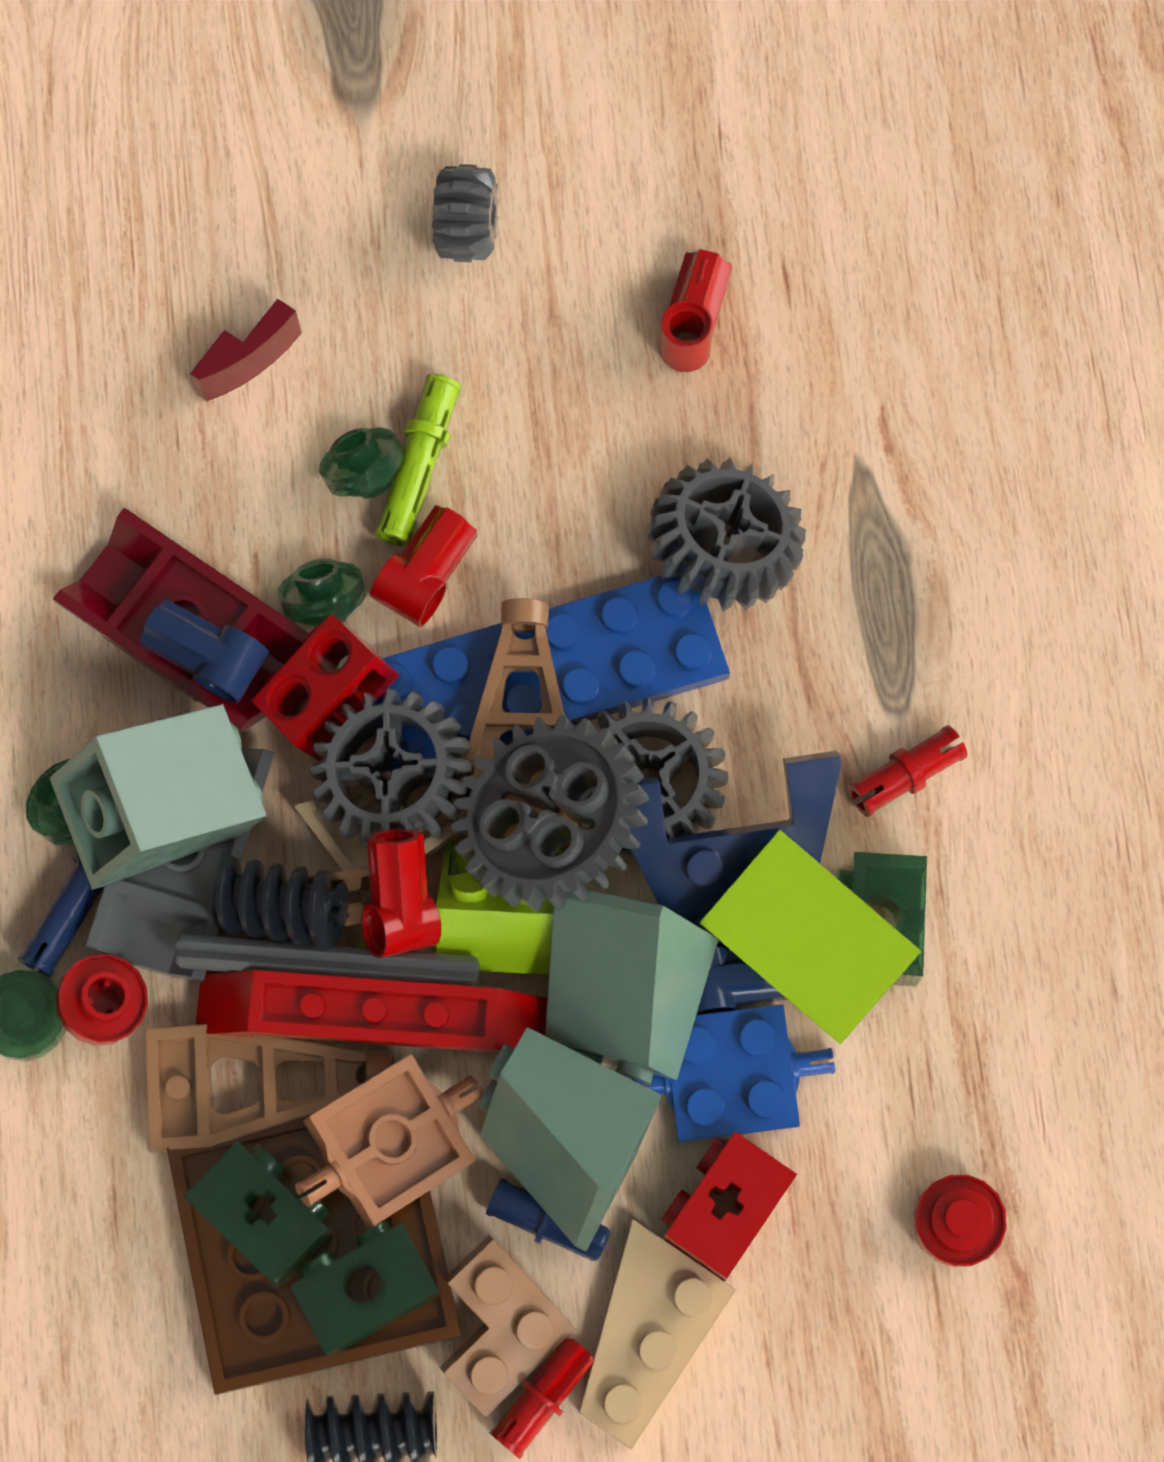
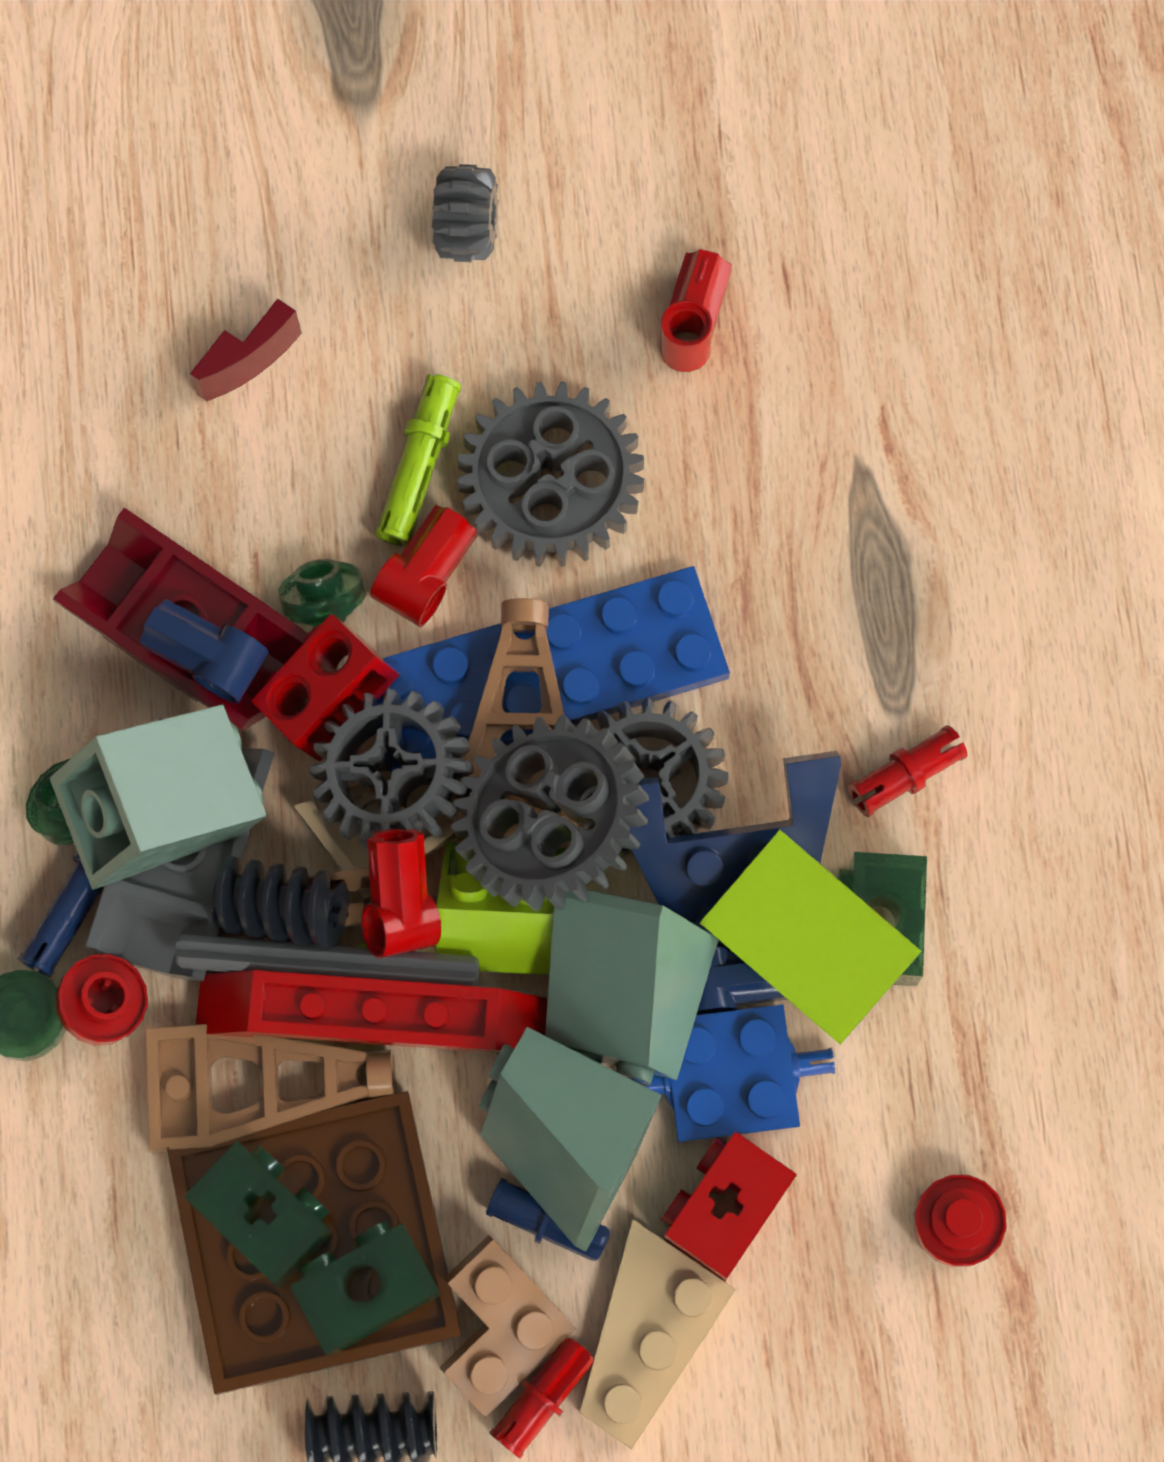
nougat plate [295,1054,483,1229] -> none
clear green plate [319,427,404,499] -> none
dark grey gear [647,458,806,612] -> none
none -> dark grey gear [457,382,644,567]

